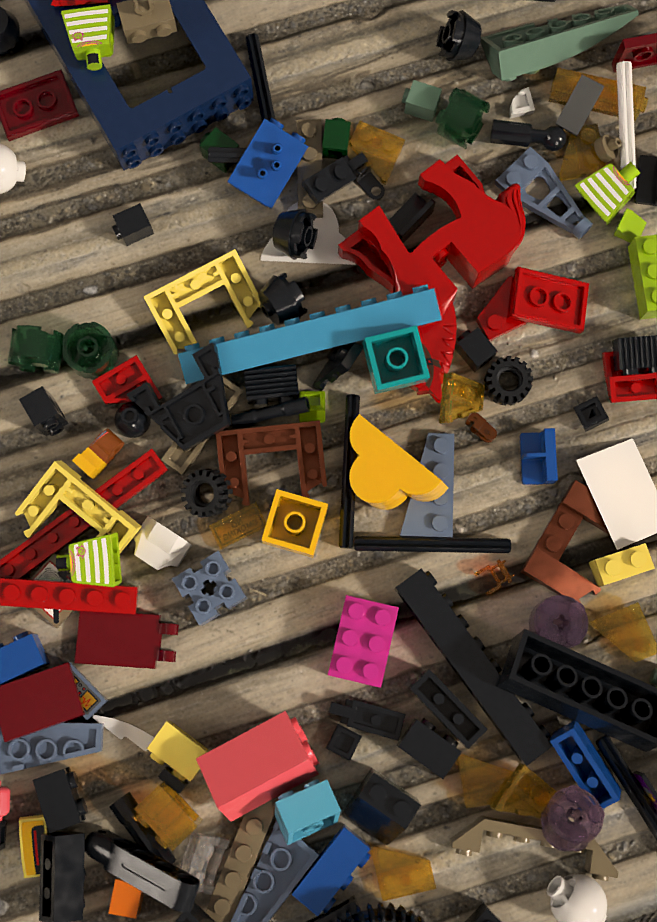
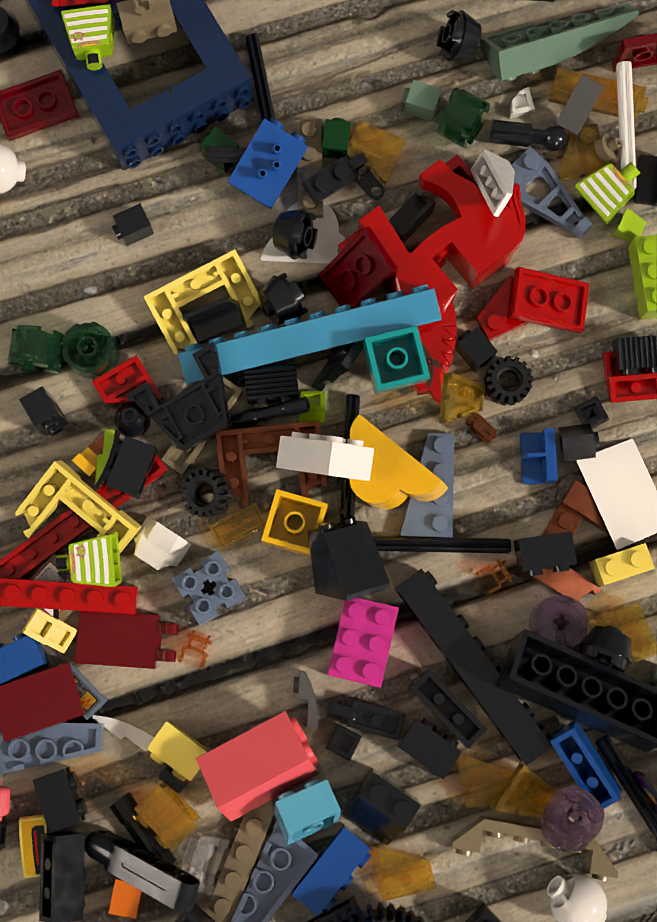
none -> light yellow slope [22,608,78,654]
none -> sticker [95,429,121,490]
none -> black brick [105,436,158,499]
none -> clear orange piece [178,630,212,670]
none -> black panel [182,296,246,344]
none -> white brick [276,432,374,481]
none -> dark grey slope [293,671,318,729]
none -> black slope [308,516,391,601]
none -> dark red tile [319,227,398,309]
none -> white slope [470,149,515,217]
none -> black brick [513,531,577,577]
none -> black brick [558,423,600,462]
none -> black cone [579,625,632,673]

